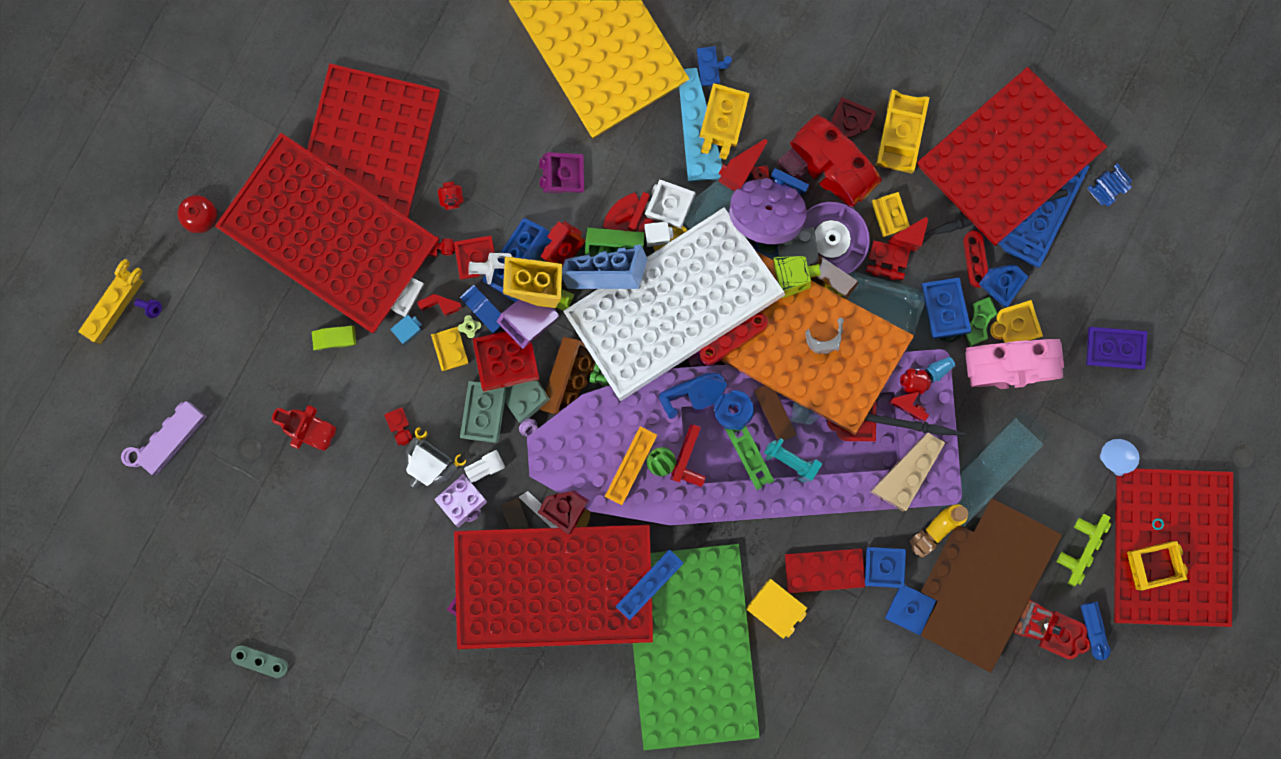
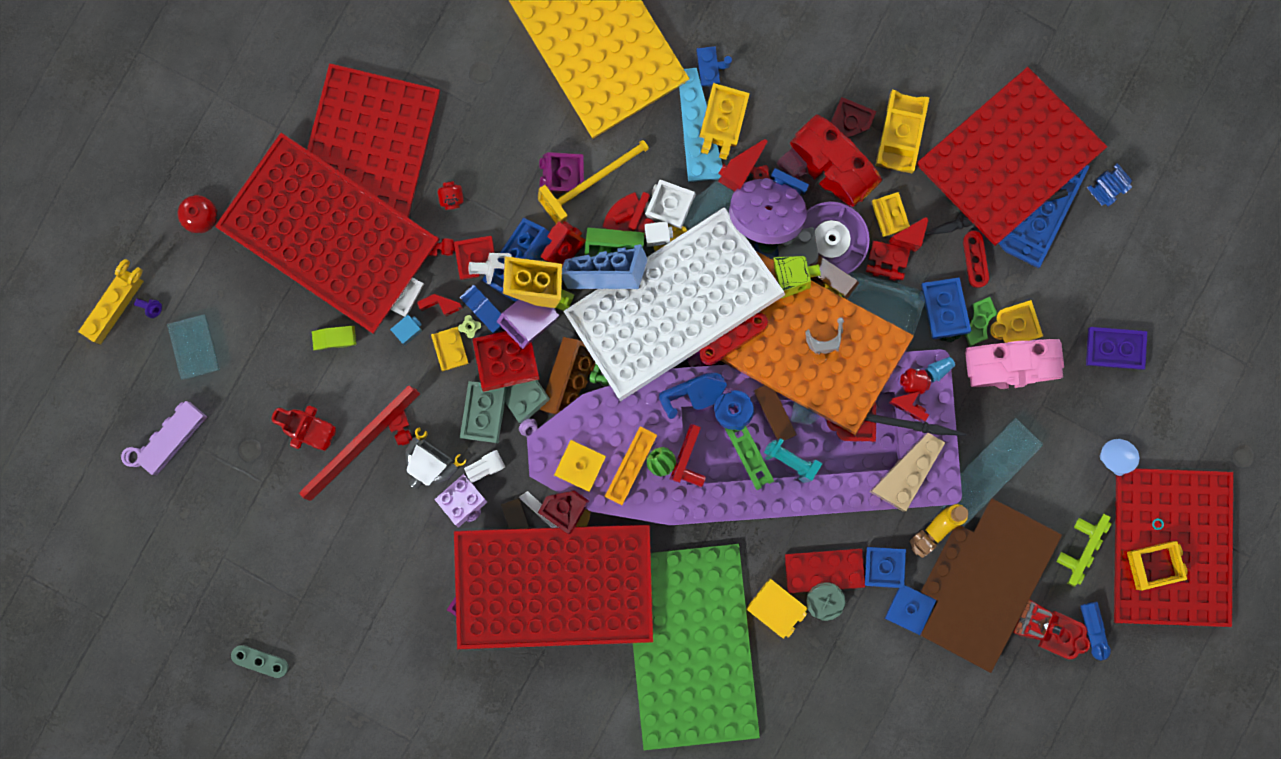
blue plate [615,549,684,620] -> none
blue plate [979,265,1029,307] -> none
none -> clear light blue plate [167,315,220,380]
none -> red tile [299,385,420,501]
none -> yellow tile [538,140,649,224]
none -> yellow plate [554,440,606,492]
none -> sand green tile [806,582,846,621]

